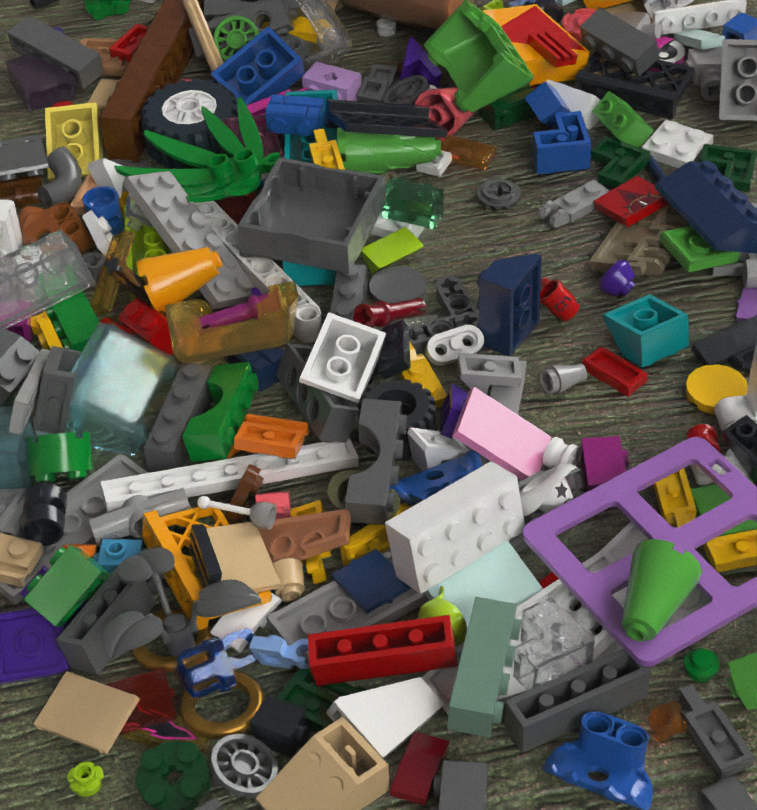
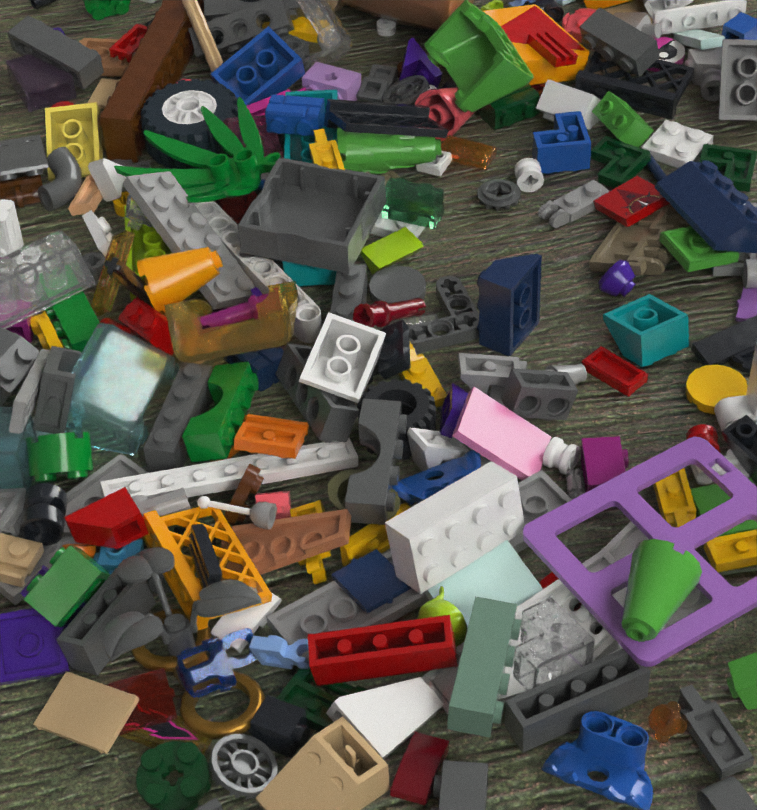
dark orange piece [19,202,94,266] -> none
lime plate [67,761,104,797] -> none
blue wheel [82,186,124,236] -> none
tan piece [206,522,281,592] -> none
bright green wheel [214,16,259,61] -> none
tan hat [273,558,305,603] -> none
white plate [425,325,484,366] -> none
white hat [520,464,580,516] -> none
blue brick [525,82,570,127] -> none
red piece [540,278,580,322] -> none
green plate [683,648,720,682] -> none
none -> red slope [64,487,149,549]
none -> dark grey brick [501,368,578,421]
none -> white wheel [514,158,544,192]

